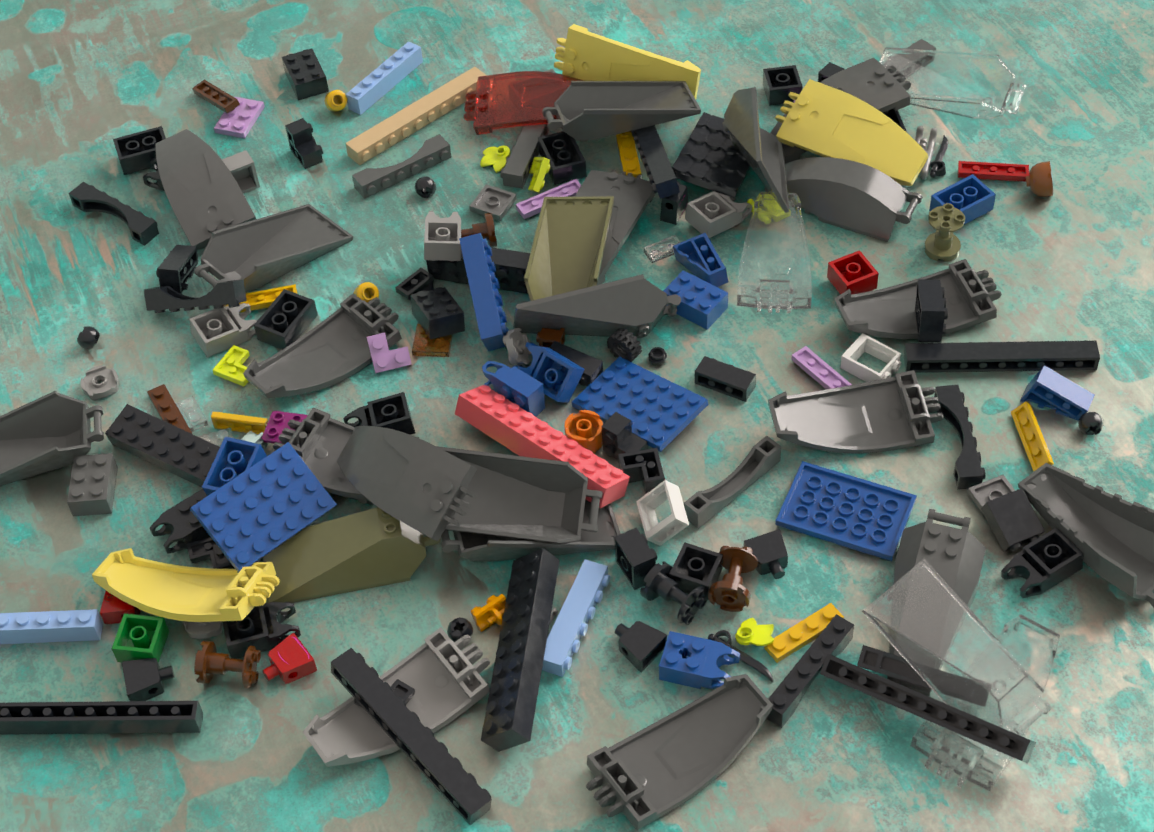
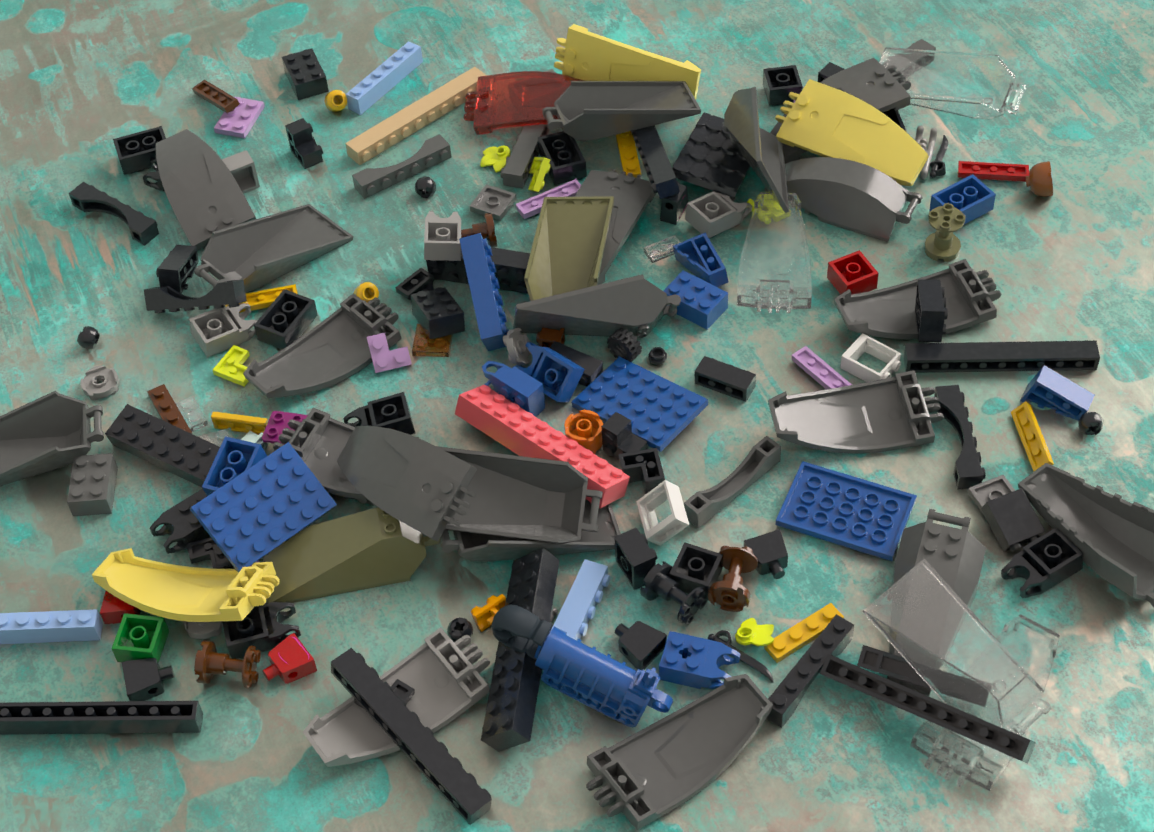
none -> blue piece [492,605,673,728]

